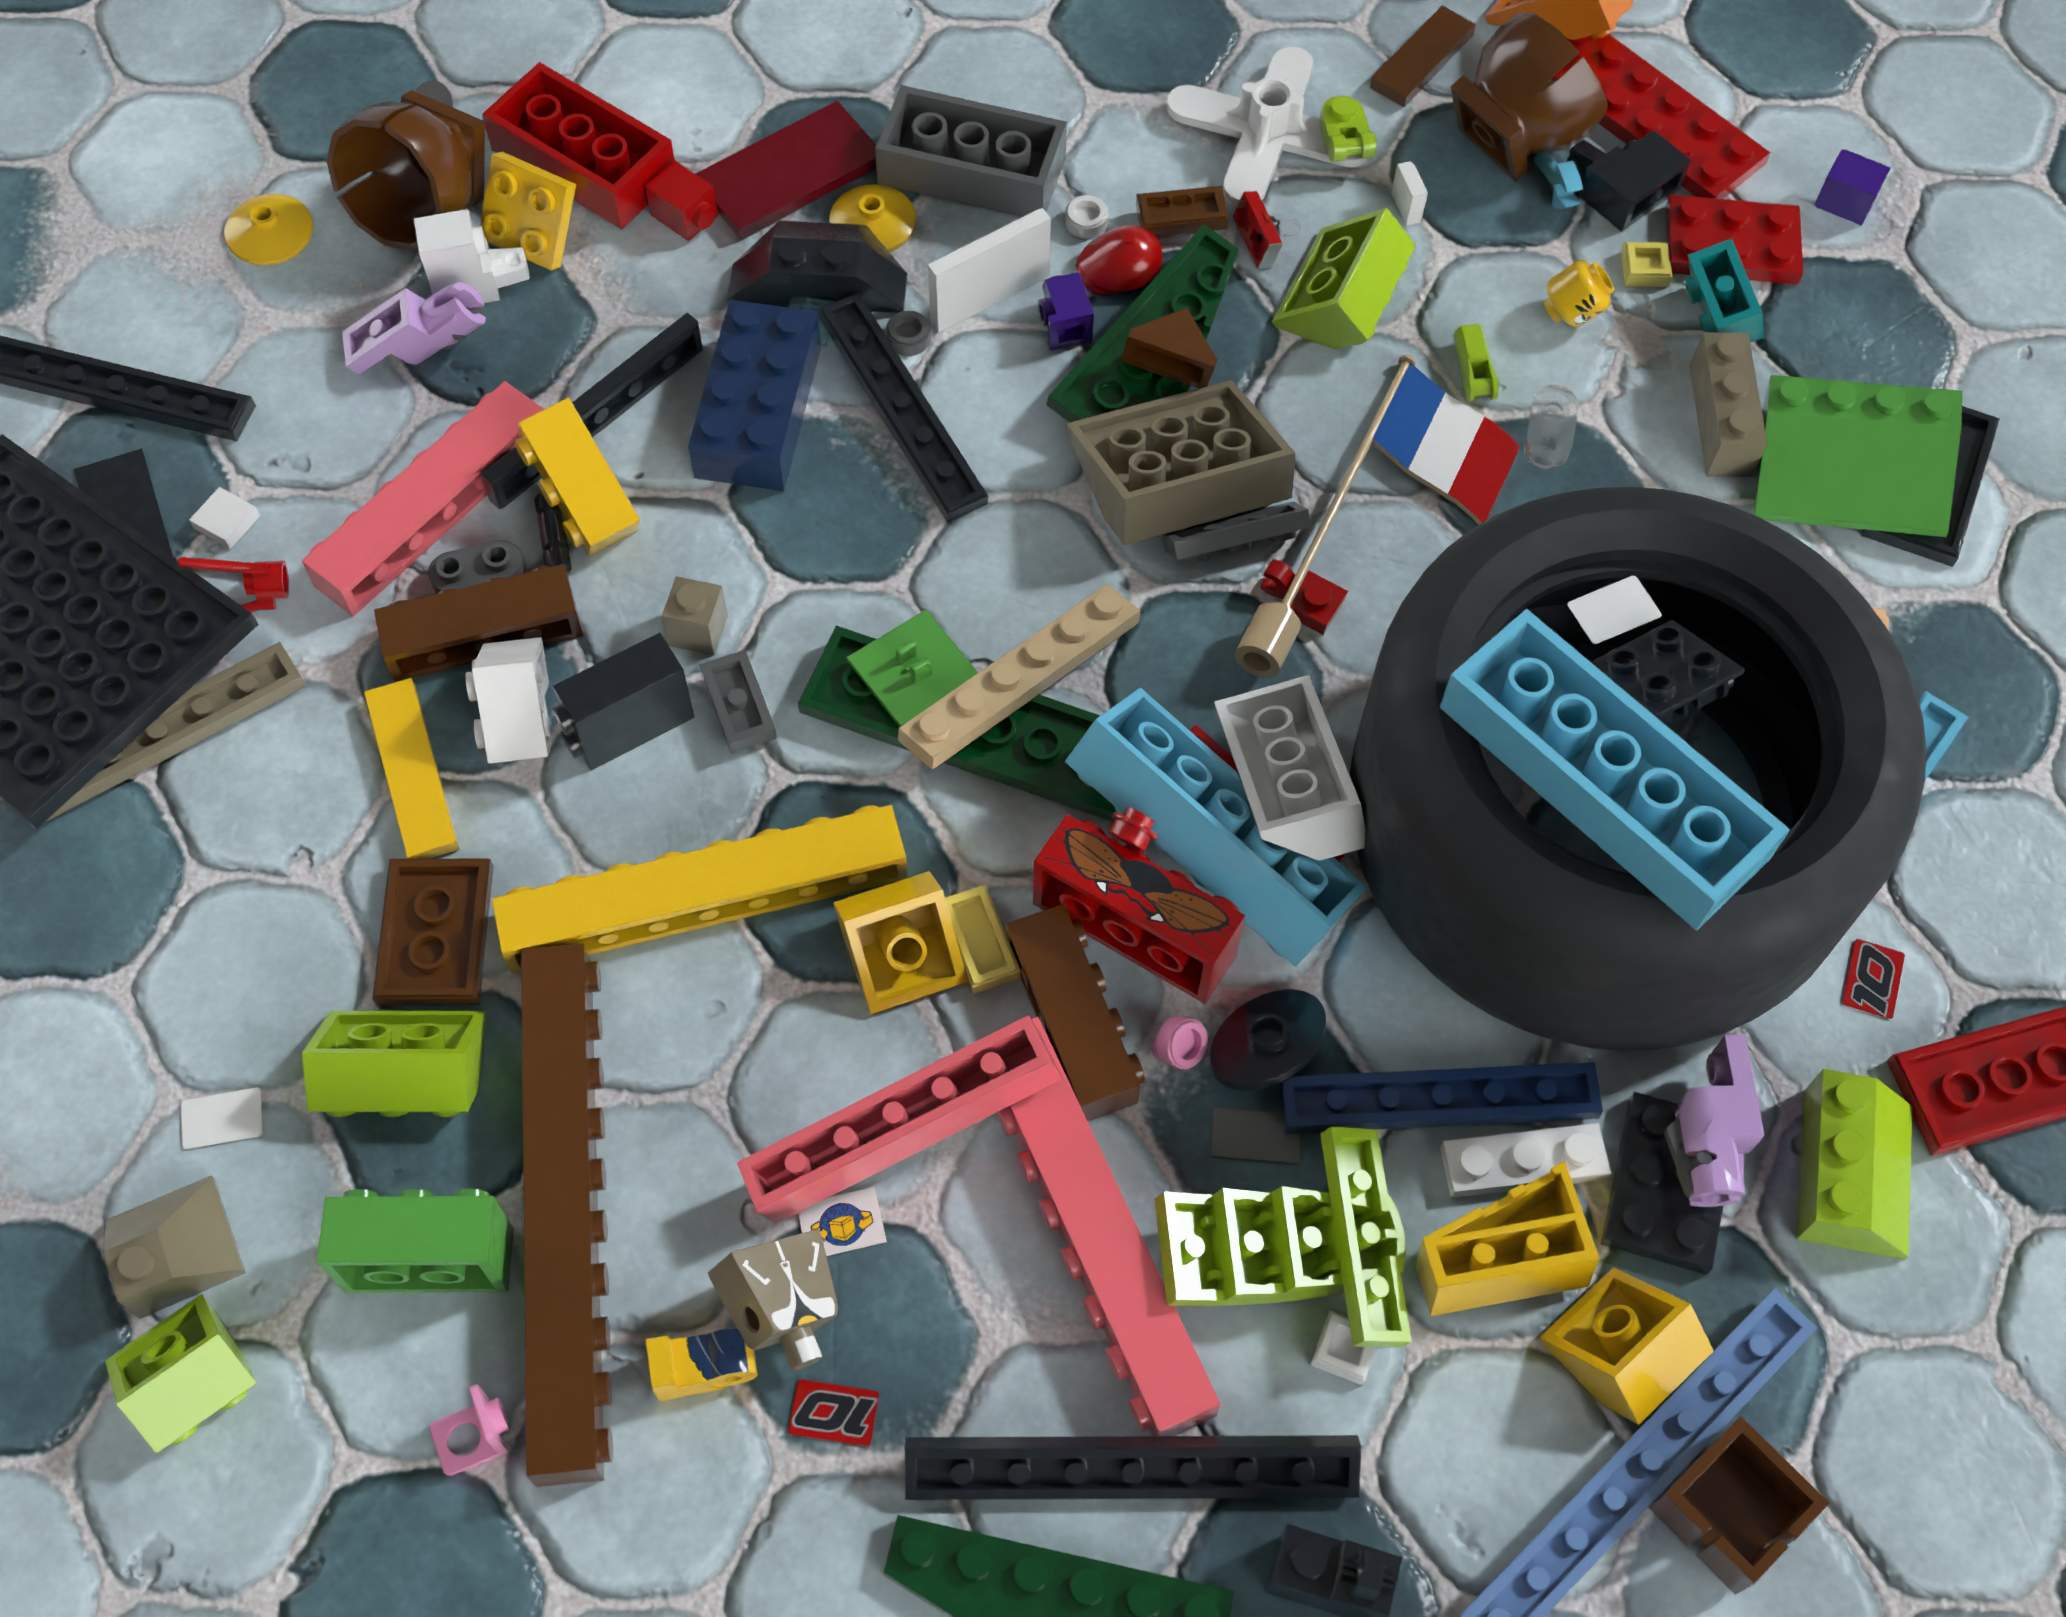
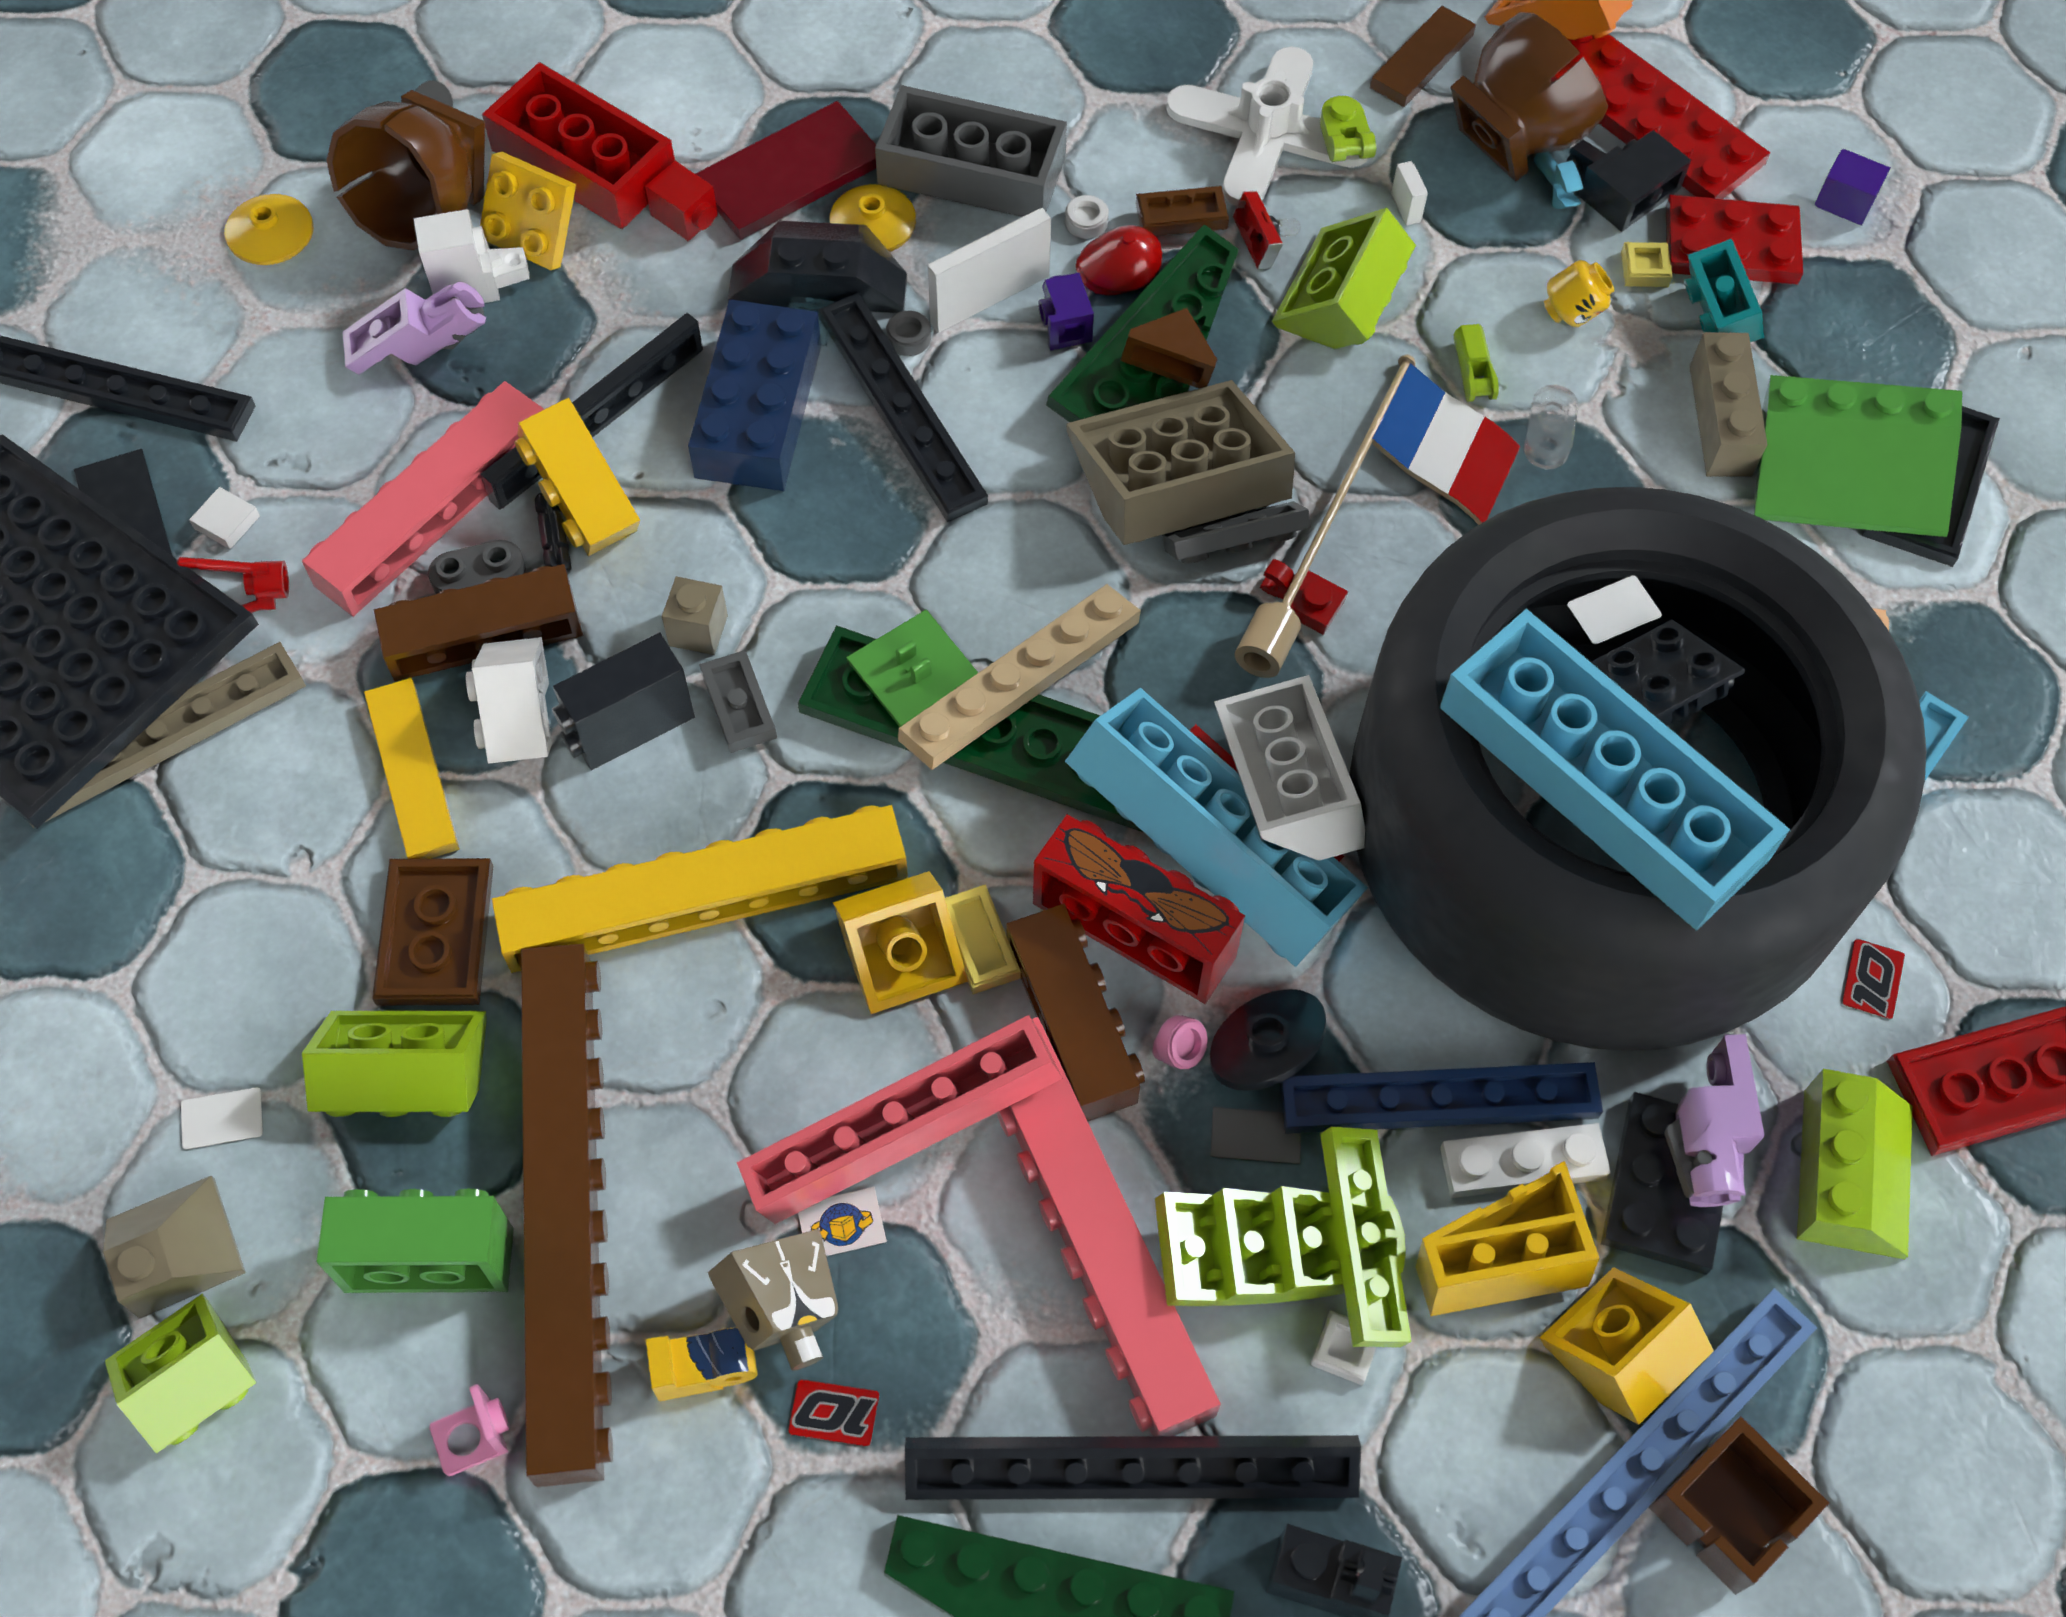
red plate [1108,807,1158,852] -> none

